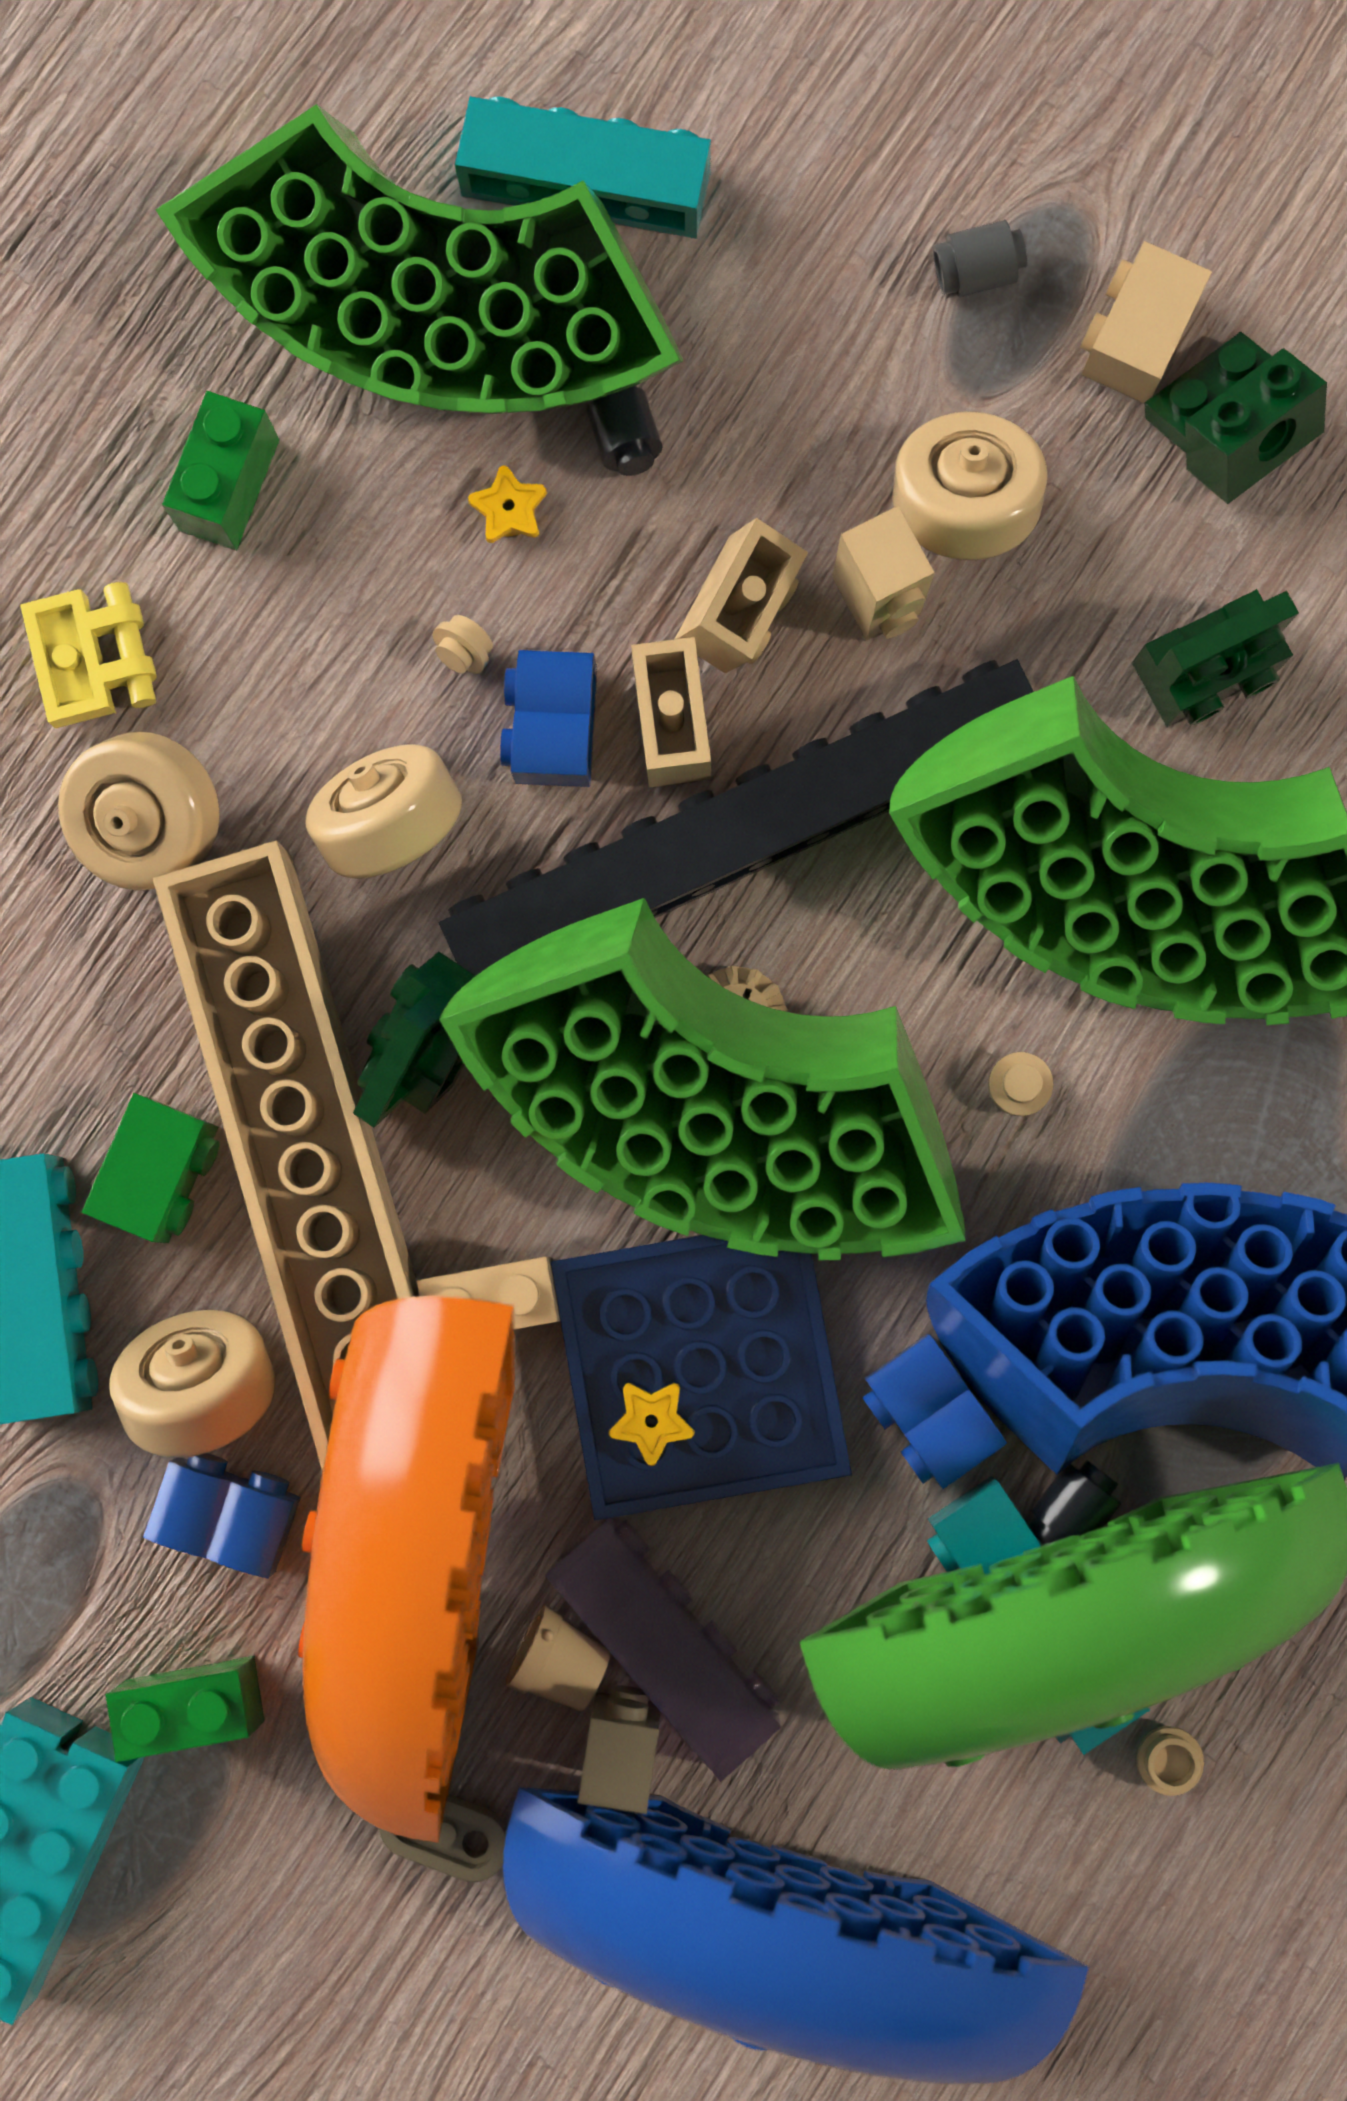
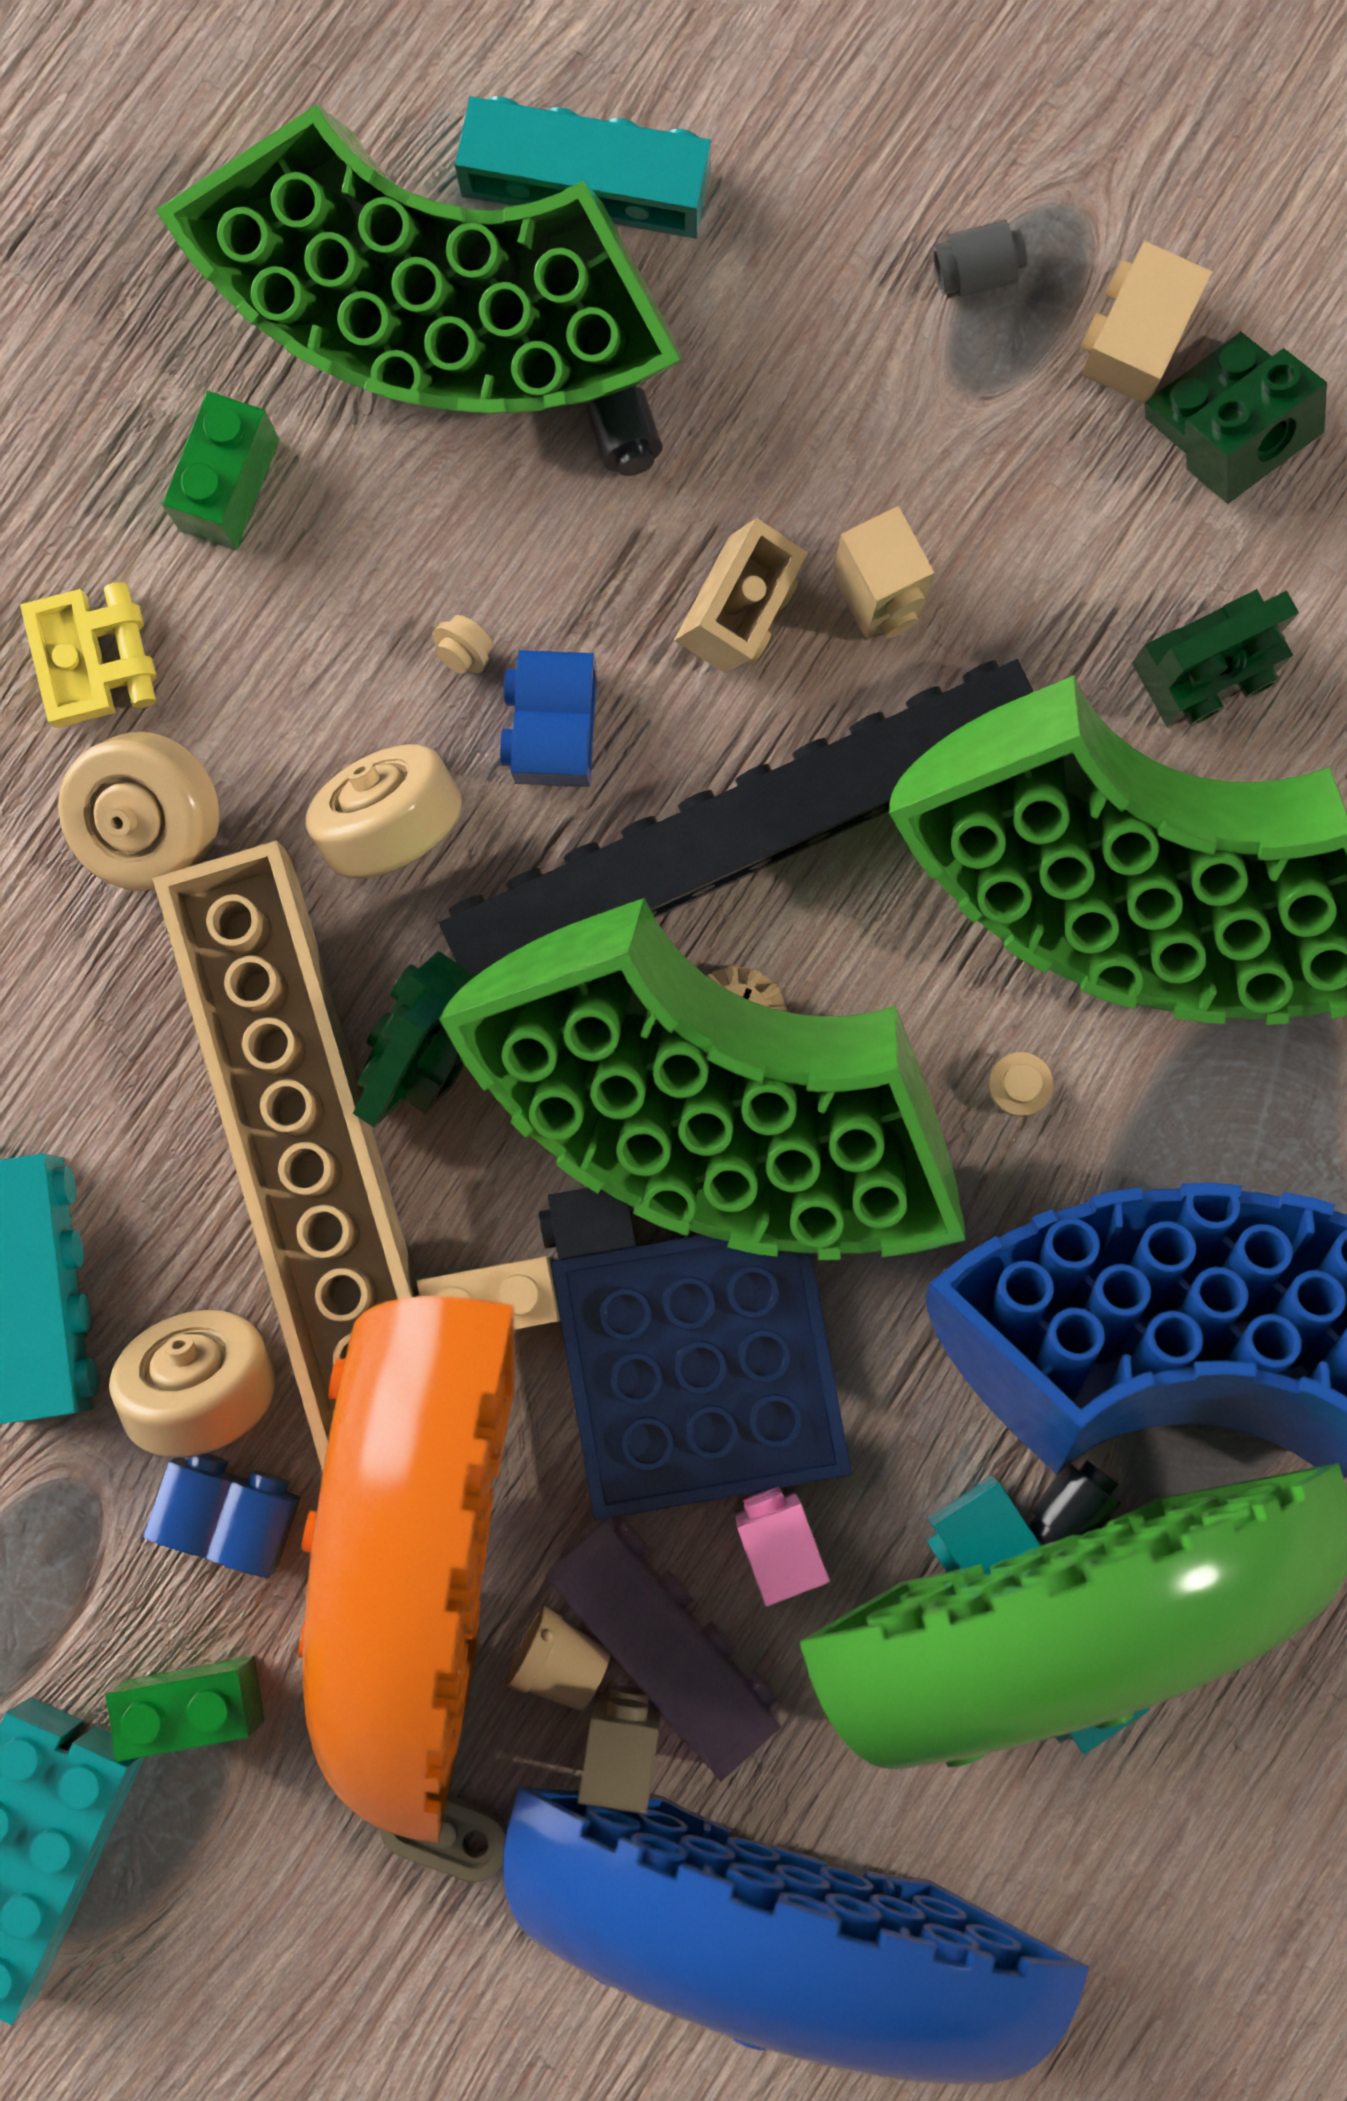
green brick [81,1093,219,1243] -> none
yellow plate [468,465,547,543] -> none
yellow plate [609,1383,694,1466] -> none
tan brick [631,637,711,788] -> none
blue brick [862,1334,1008,1489] -> none
tan wheel [893,412,1047,560] -> none
tan plate [1136,1726,1204,1796] -> none
none -> black brick [539,1188,637,1260]
none -> bright pink brick [734,1487,830,1606]

